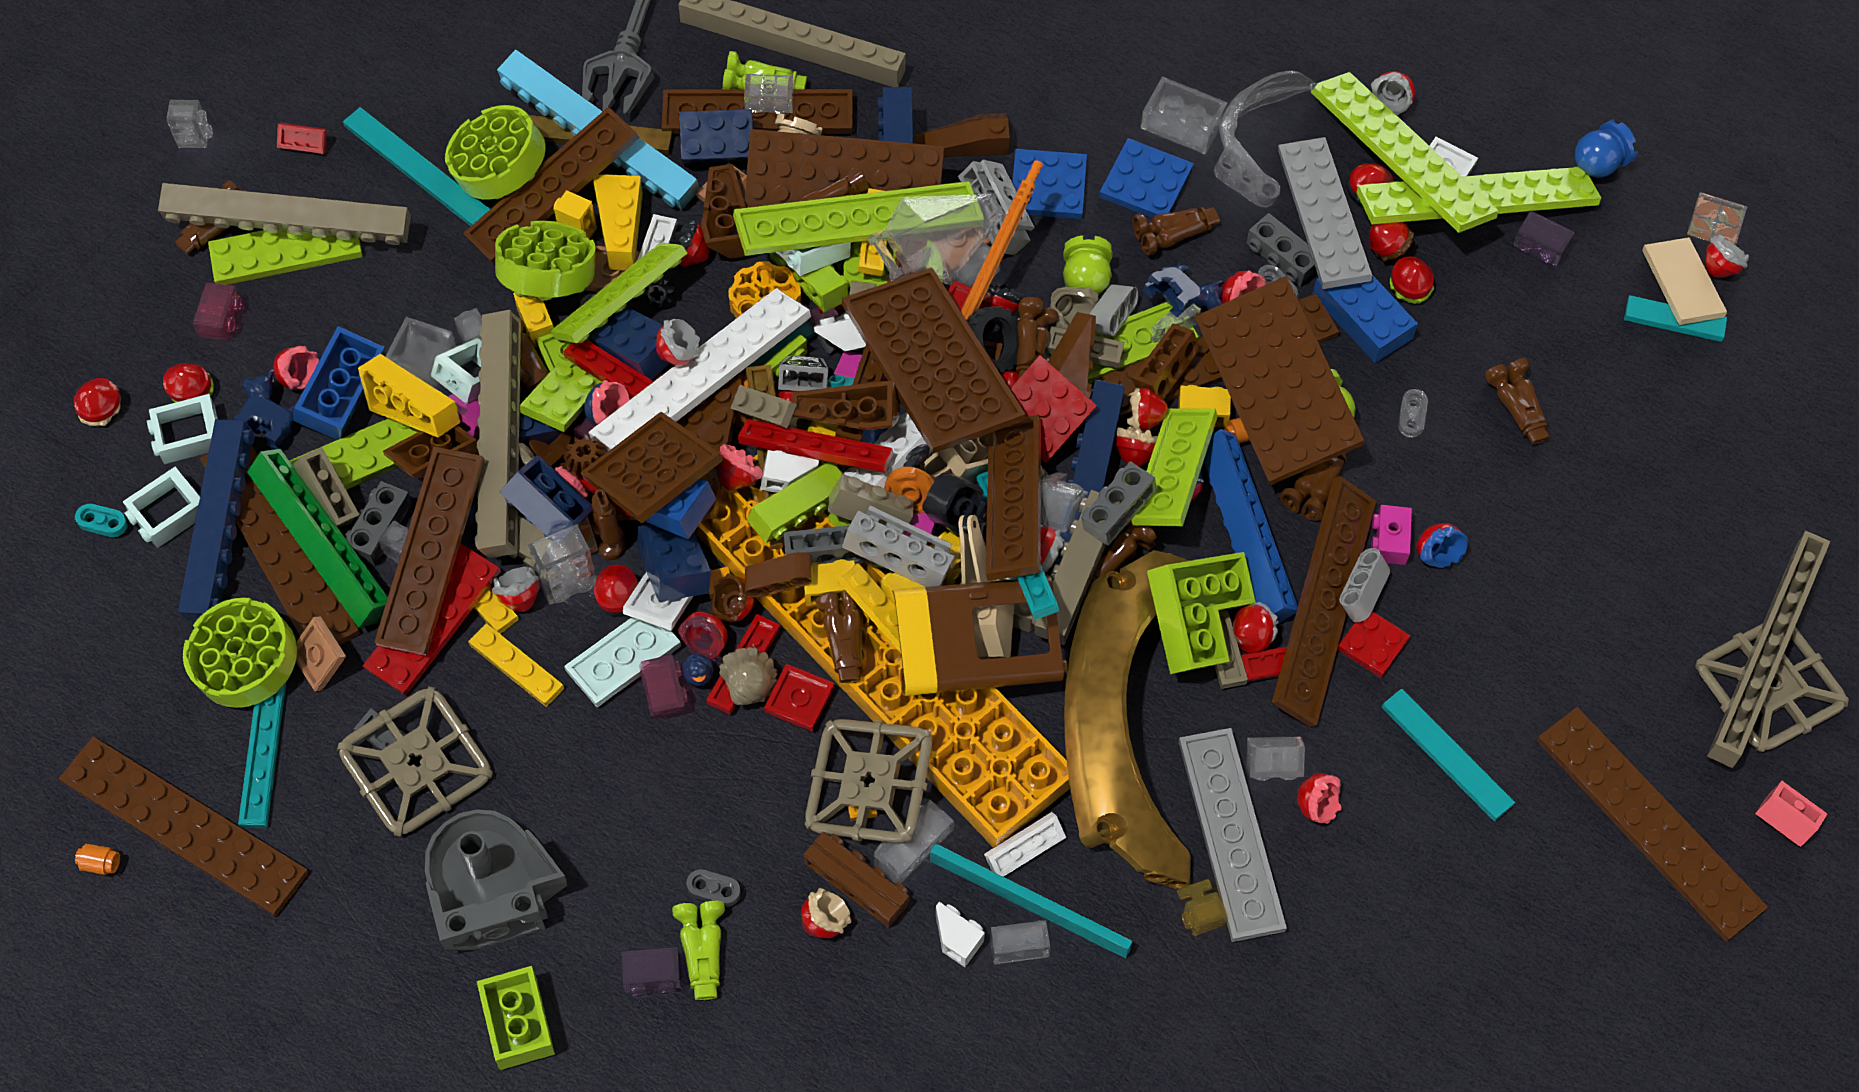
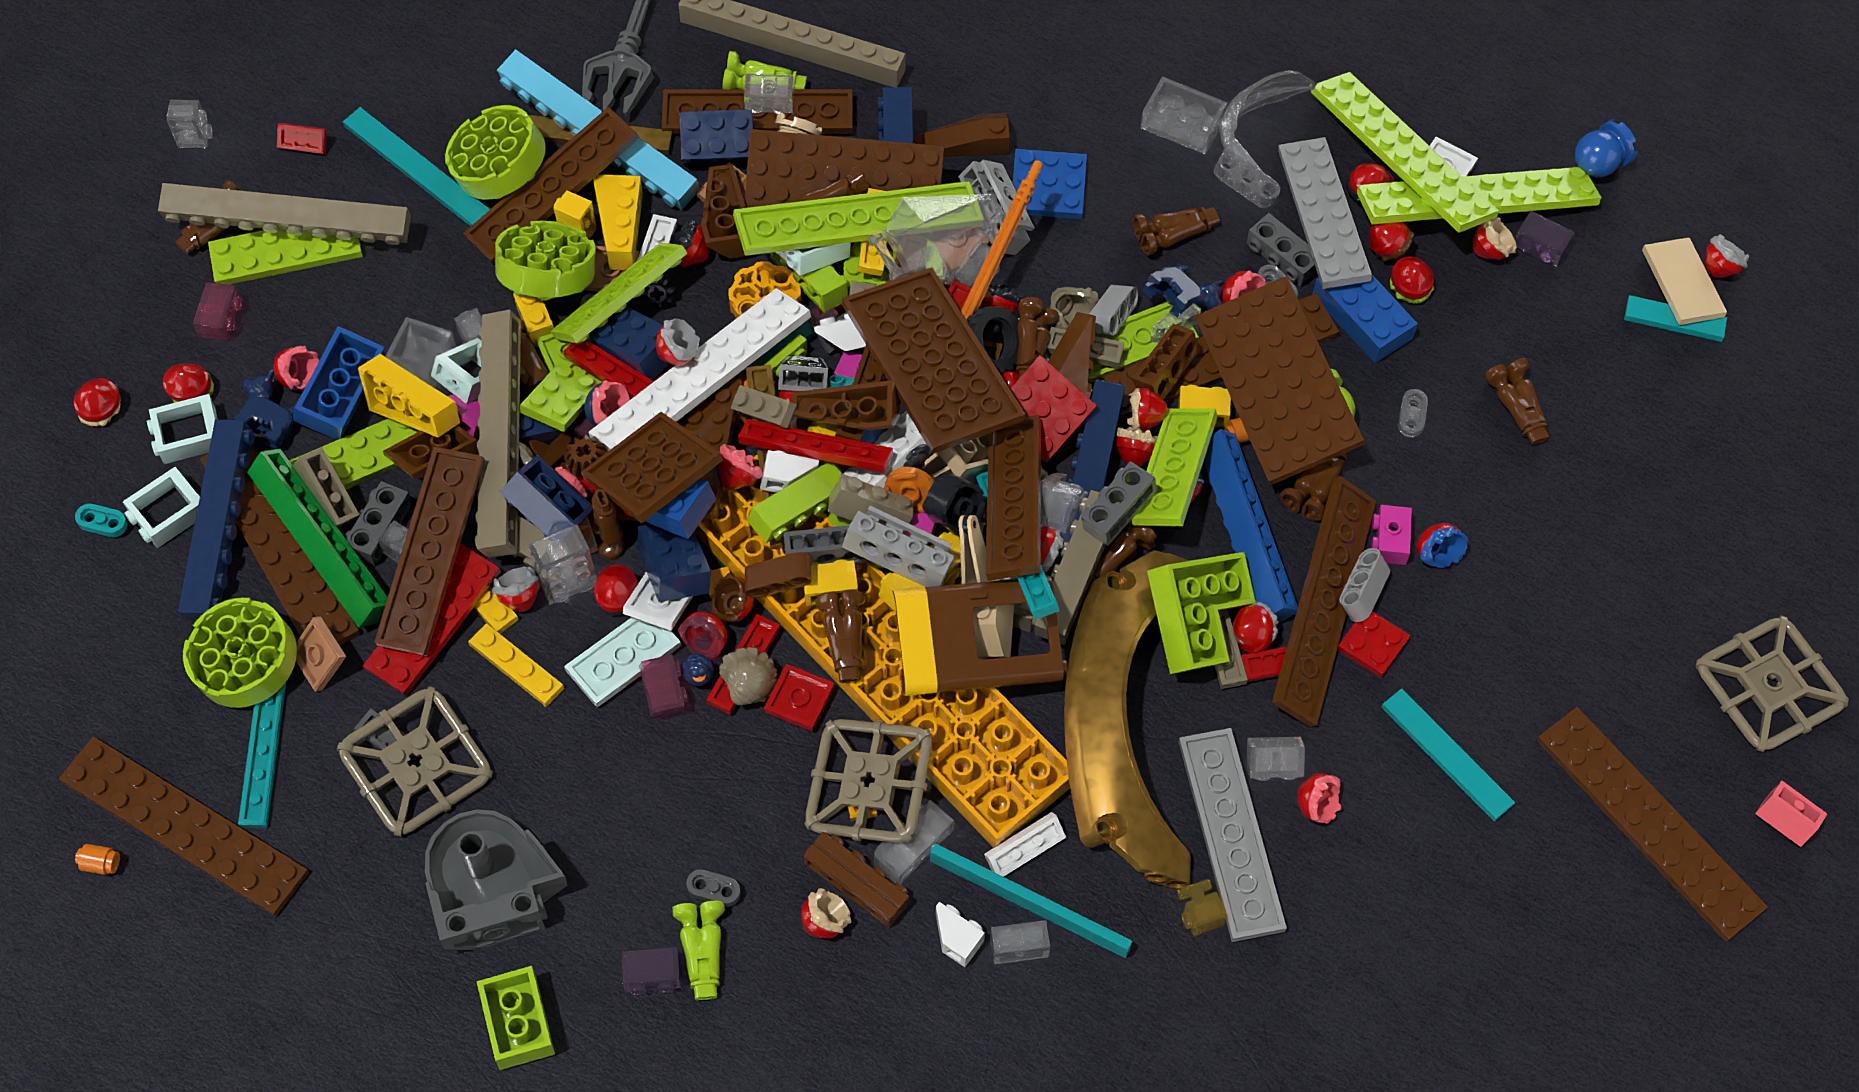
yellow plate [837,563,901,653] -> none
lime tile [1063,236,1112,296] -> none
blue plate [1099,138,1194,218] -> none
light grey hair [1371,71,1416,116] -> none
clear tile [1687,192,1747,246] -> none
dark tan brick [1707,531,1830,768] -> none
none -> hair [1473,217,1517,260]

